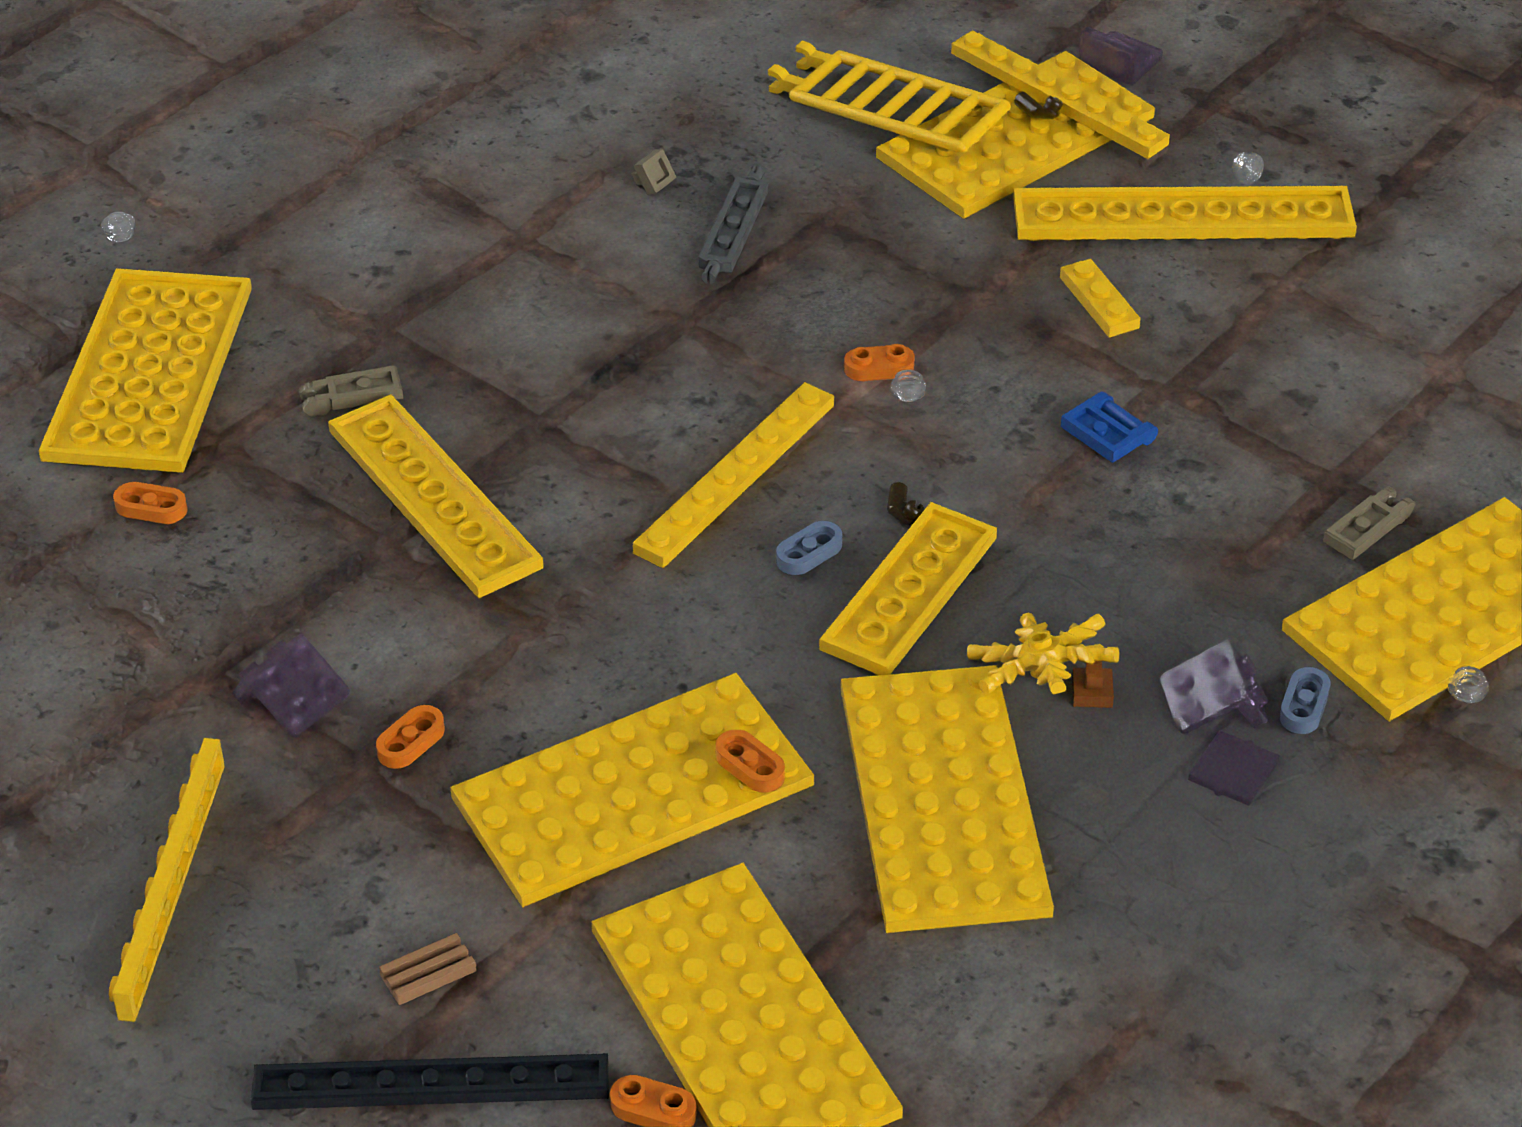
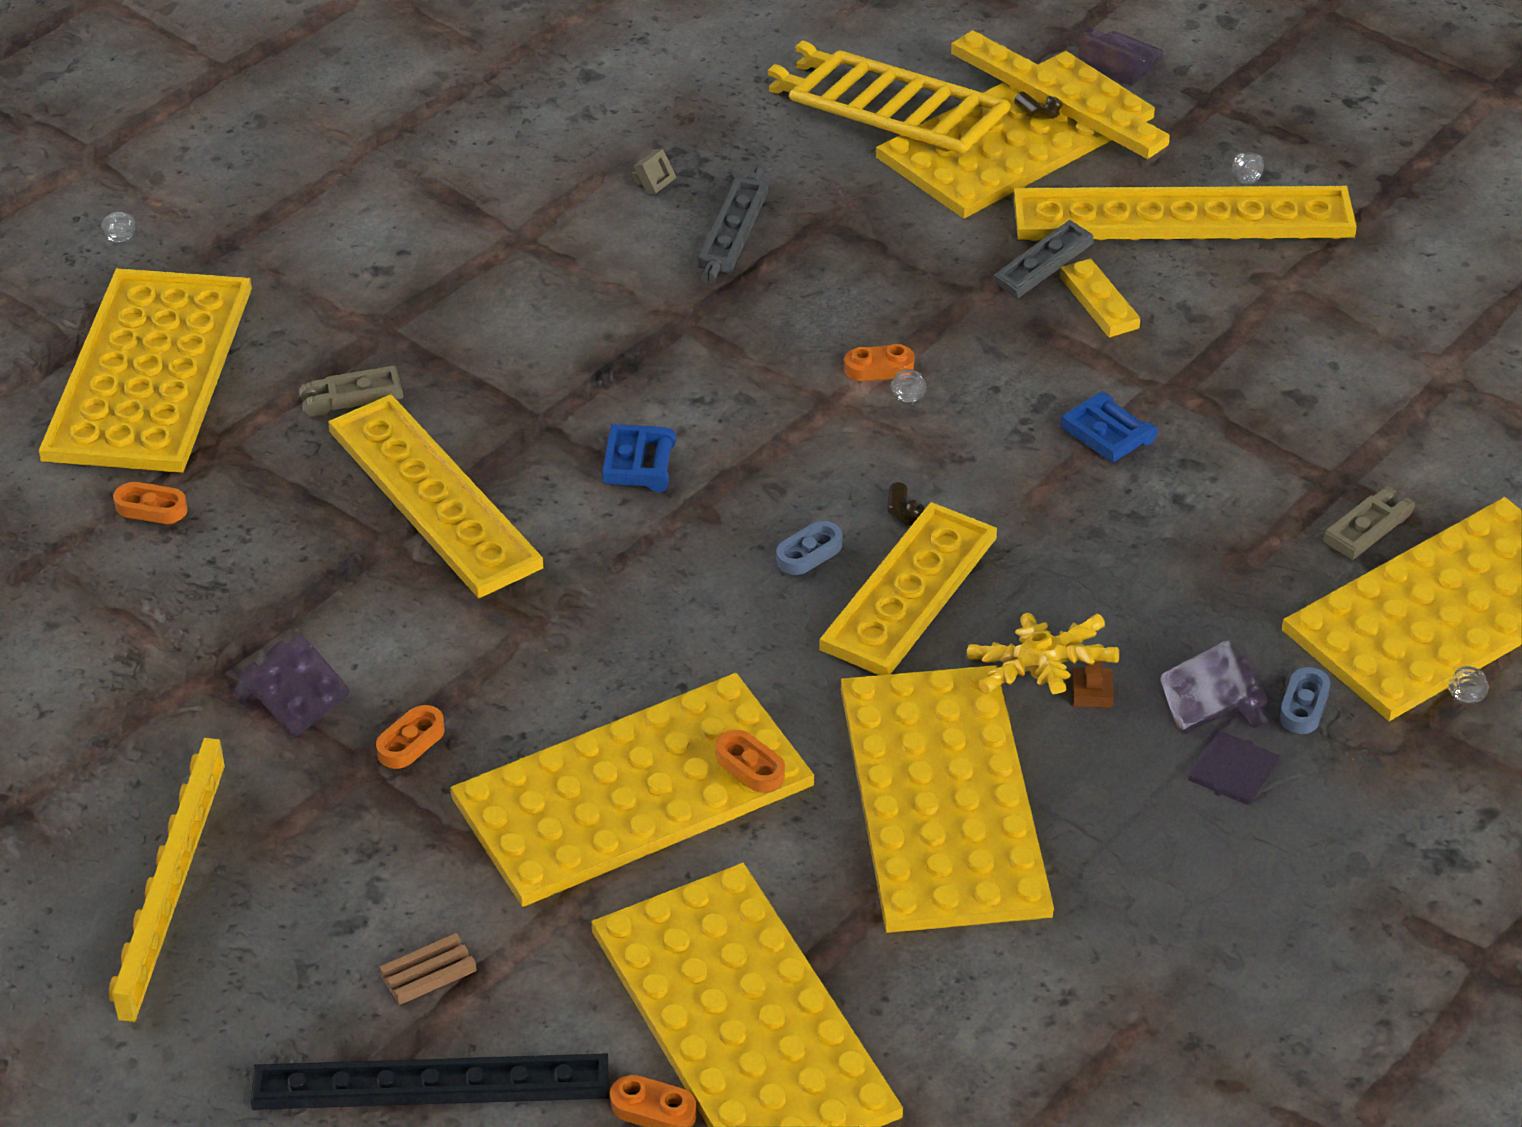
yellow plate [633,382,834,568] -> none
none -> blue plate [602,424,676,492]
none -> dark grey tile [994,220,1094,299]

